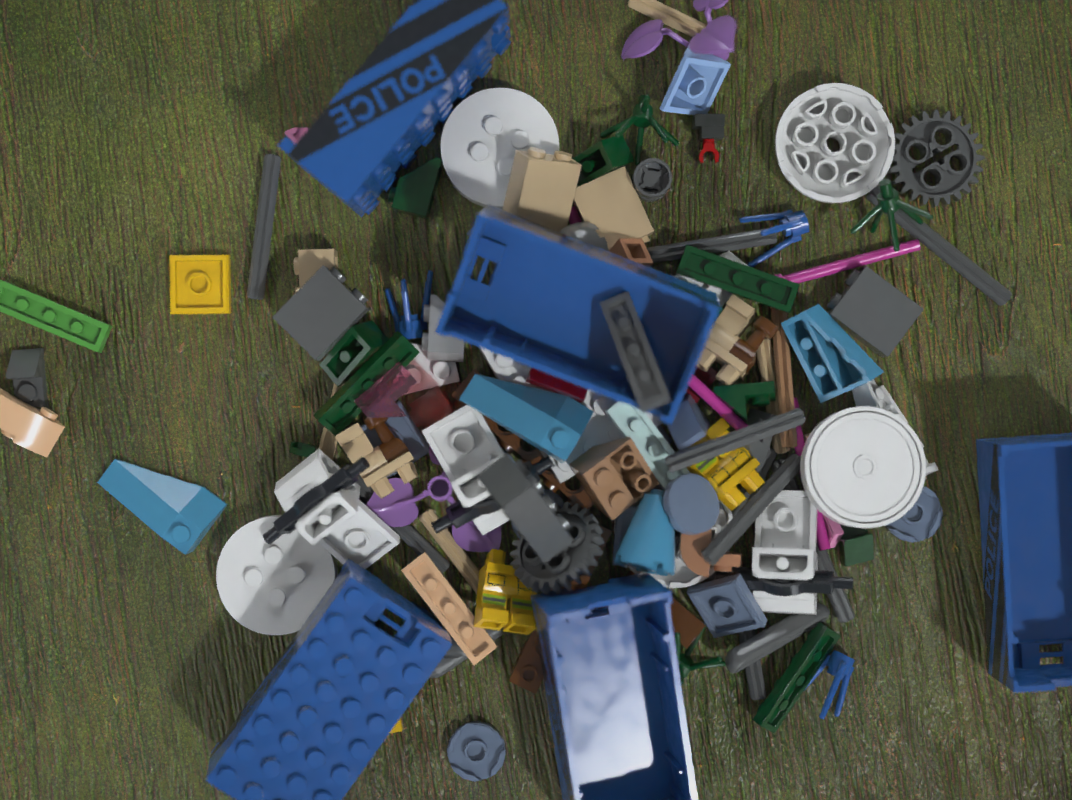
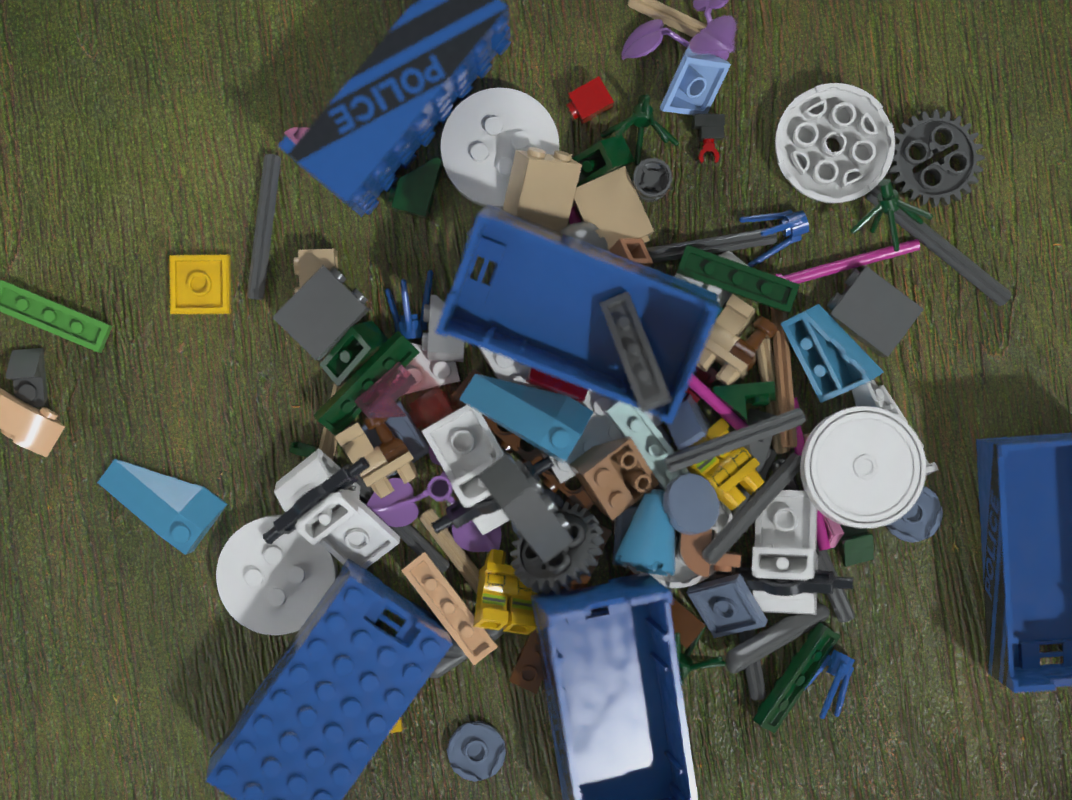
none -> red brick [566,76,614,125]

